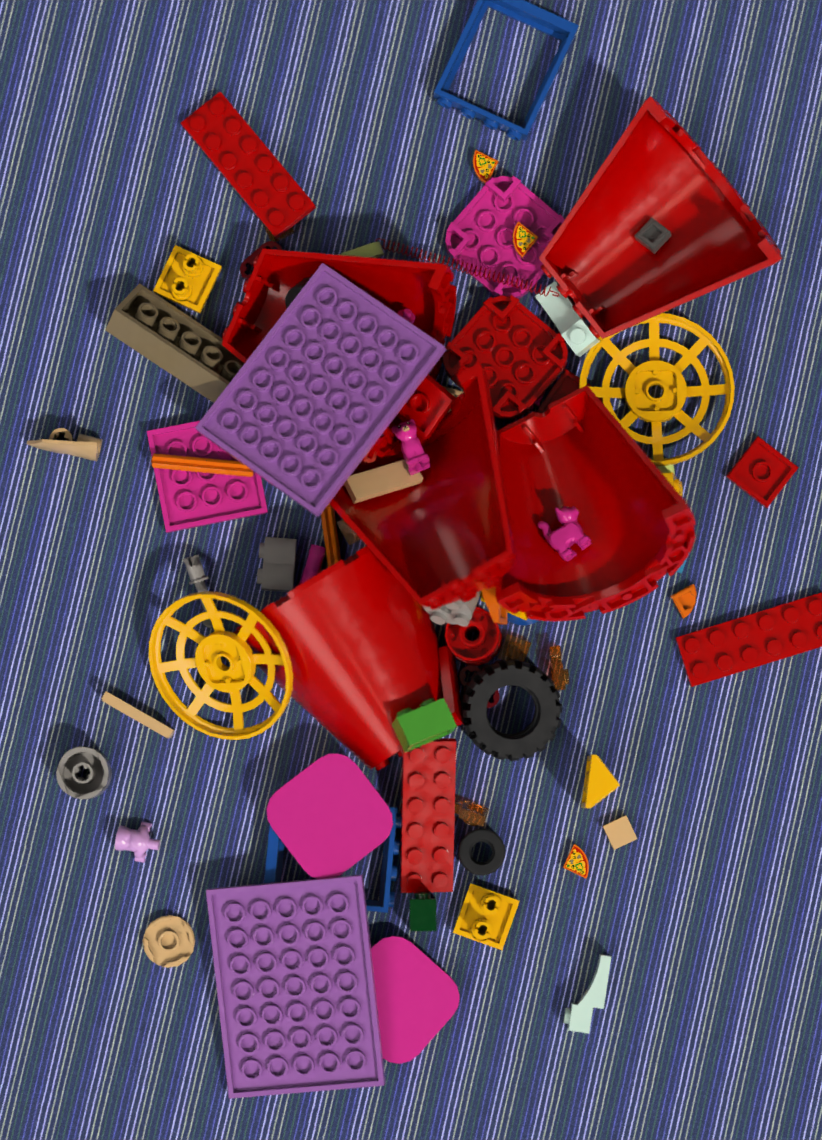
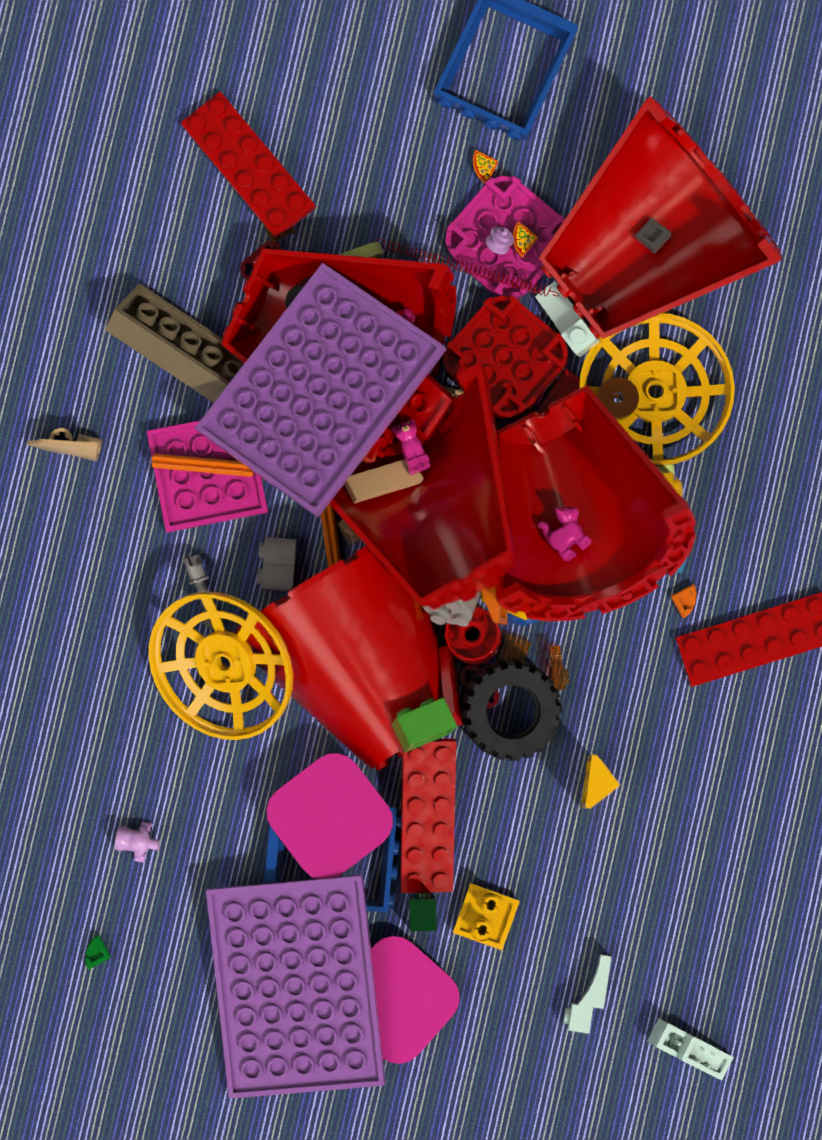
light grey brick [56,747,112,799] -> none
tan tile [101,691,175,739] -> none
tan tile [143,915,196,968] -> none
yellow plate [153,245,222,314] -> none
dark pink piece [298,544,326,586] -> none
clear orange plate [455,798,489,827] -> none
black tyre [458,829,505,875] -> none
tile [563,844,589,879] -> none
tan tile [602,815,637,850] -> none
red tile [726,436,799,509] -> none
none -> green tile [85,934,112,970]
none -> lavender wheel [485,226,514,254]
none -> reddish brown piece [597,377,639,420]
none -> light aqua slope [647,1018,734,1081]

